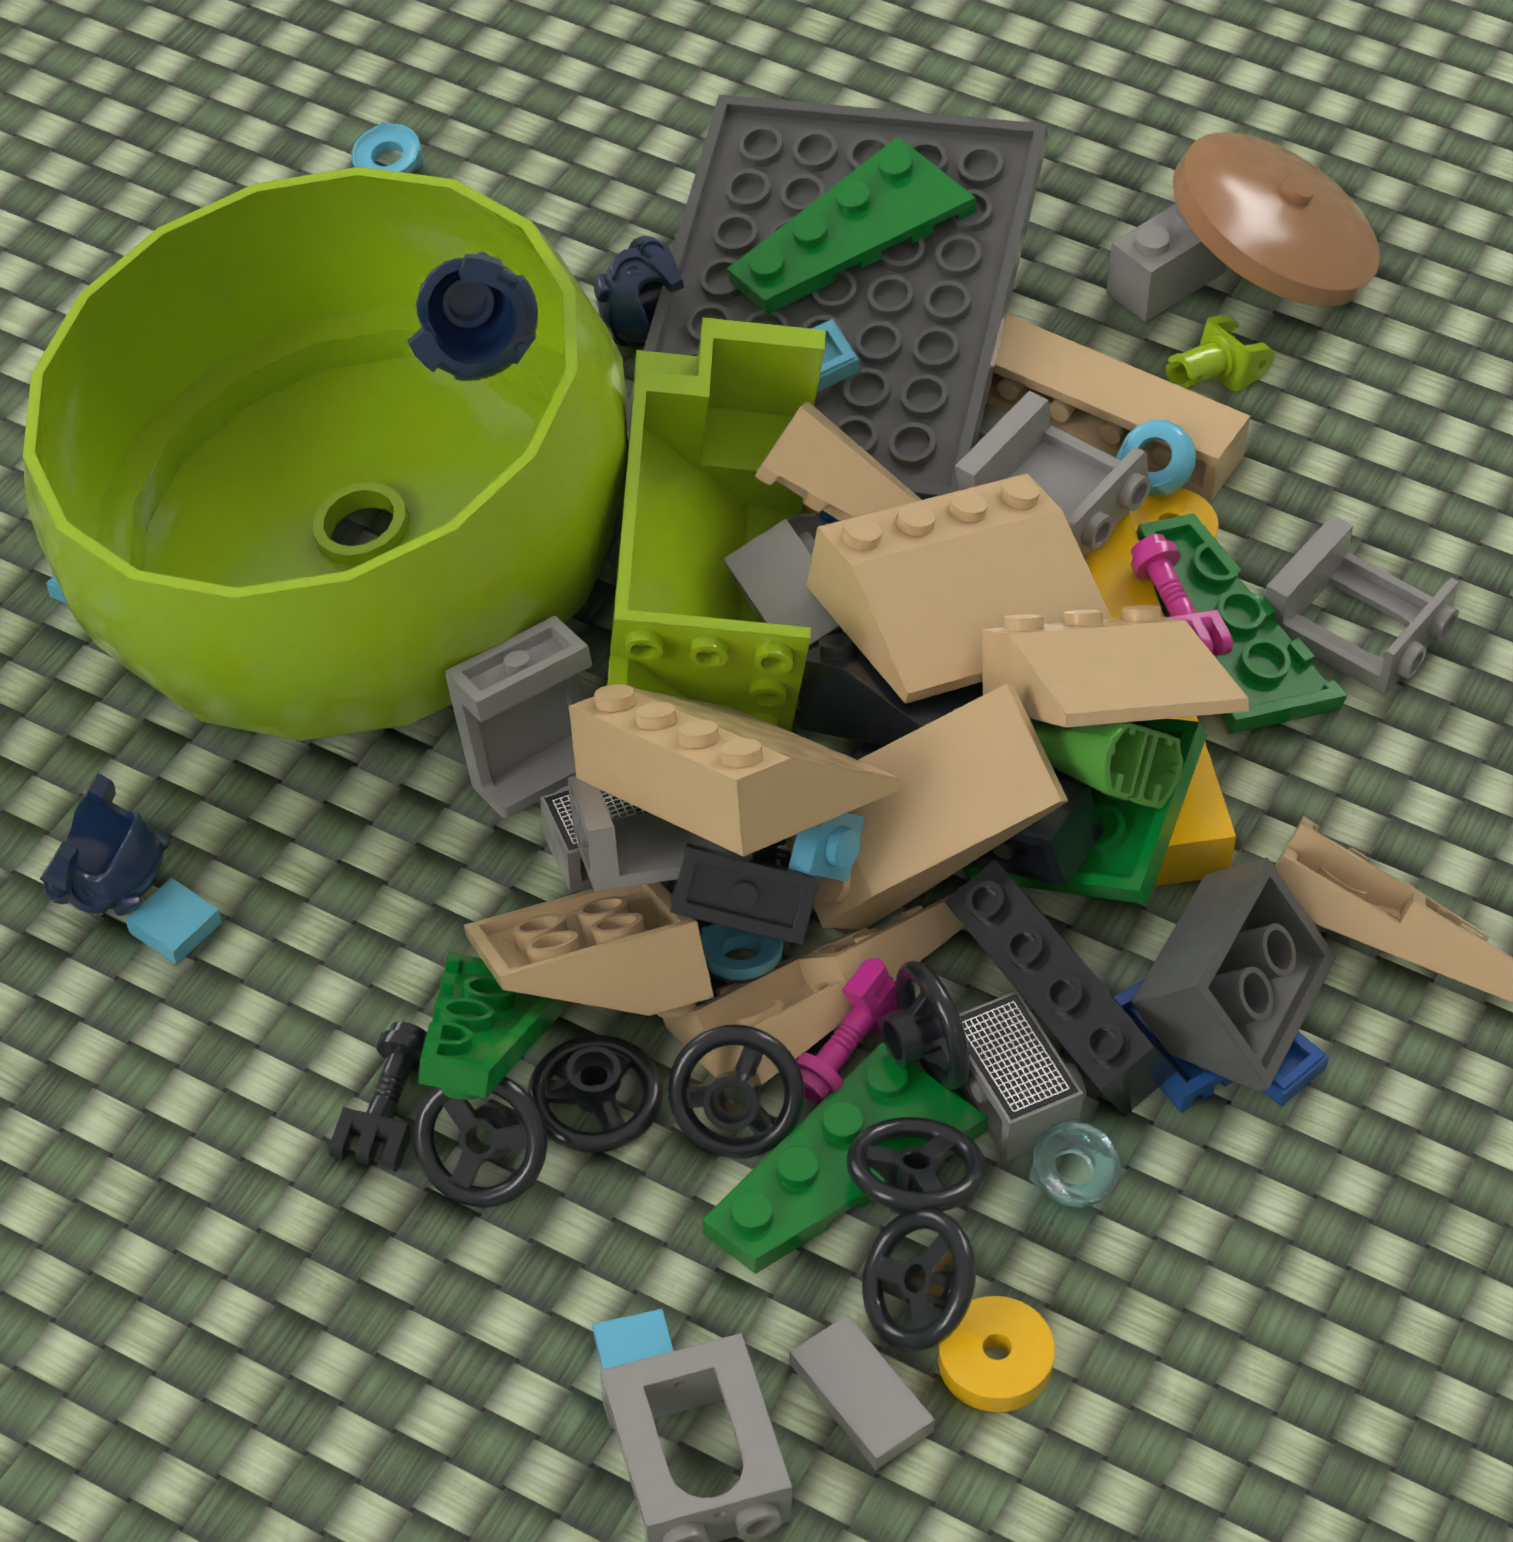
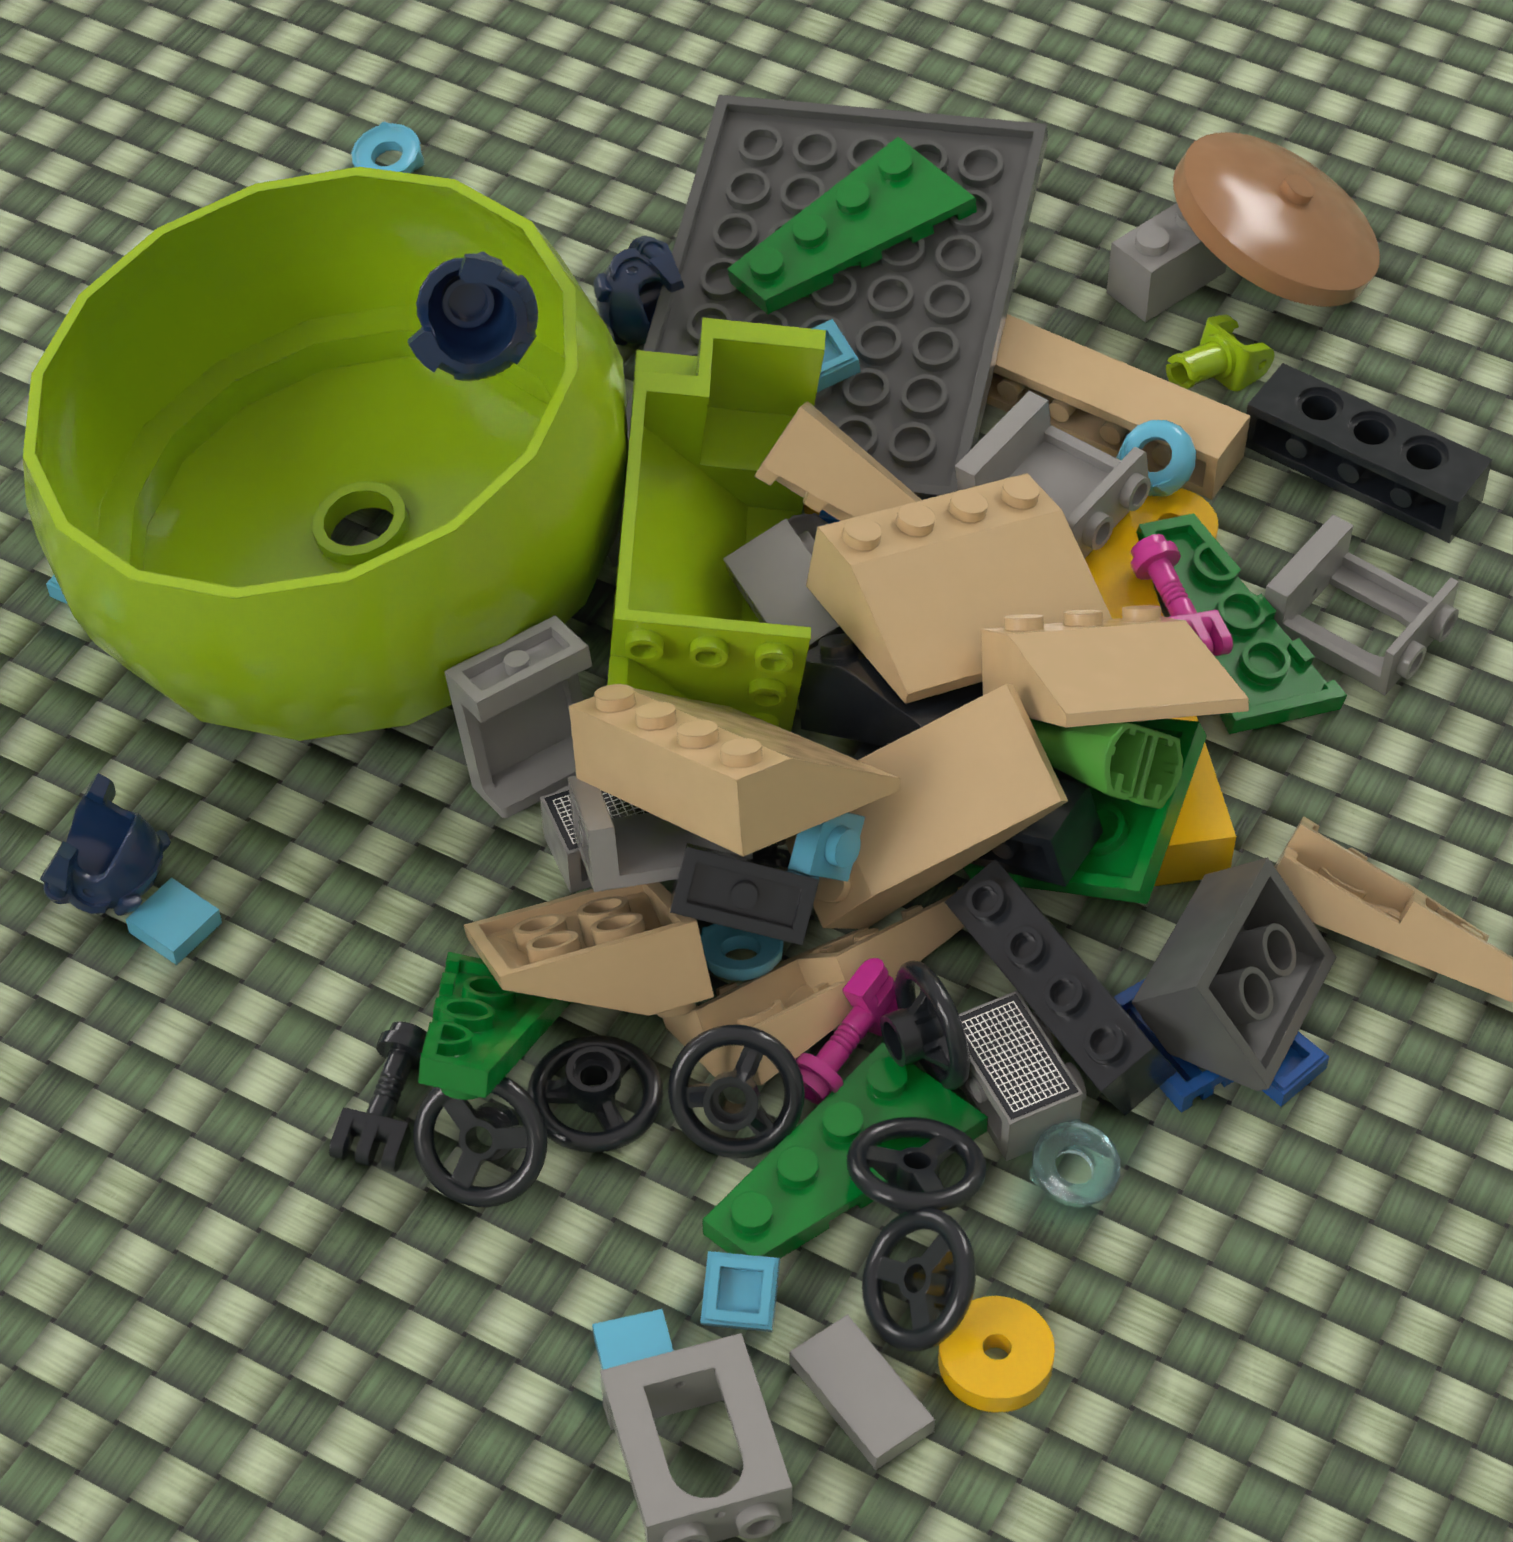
none -> medium azure tile [700,1251,780,1332]
none -> black brick [1245,363,1493,544]

